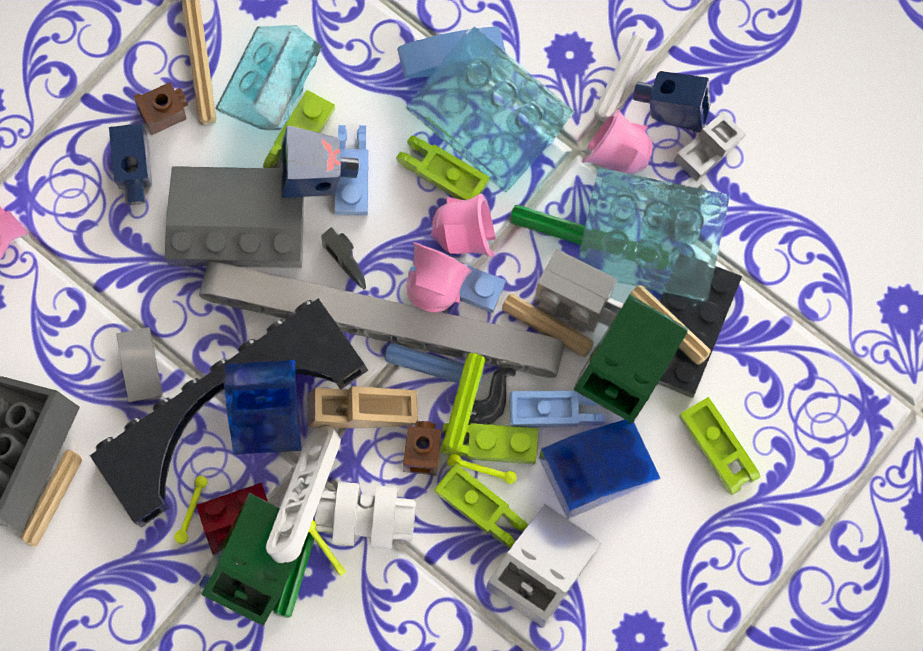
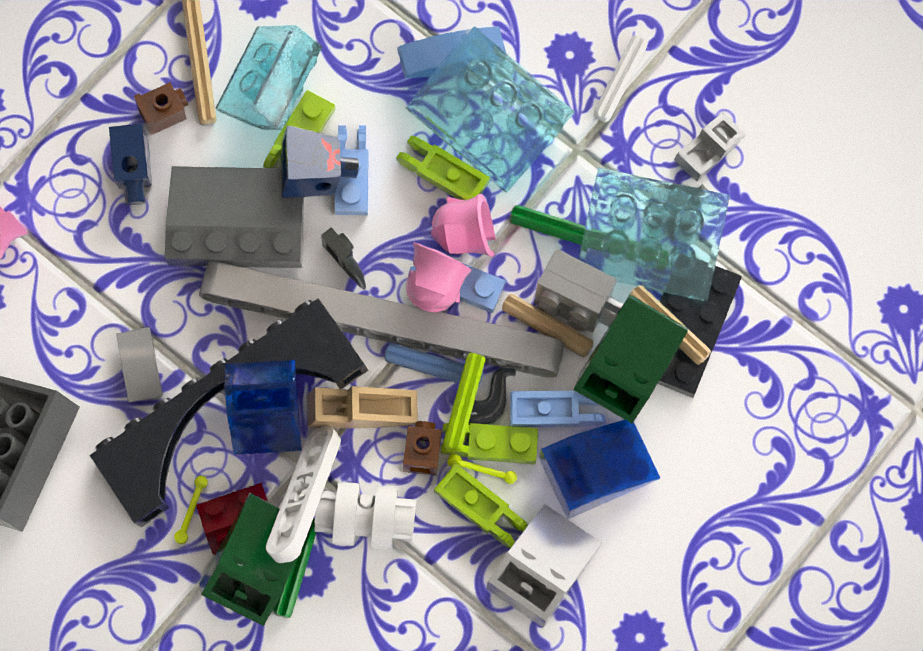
tan axle [20,450,82,547] -> none
neon yellow hinge [308,520,346,576] -> none
bright pink helmet [581,110,653,176] -> none
dark blue torso [633,71,711,133] -> none
lime plate [679,396,761,495] -> none

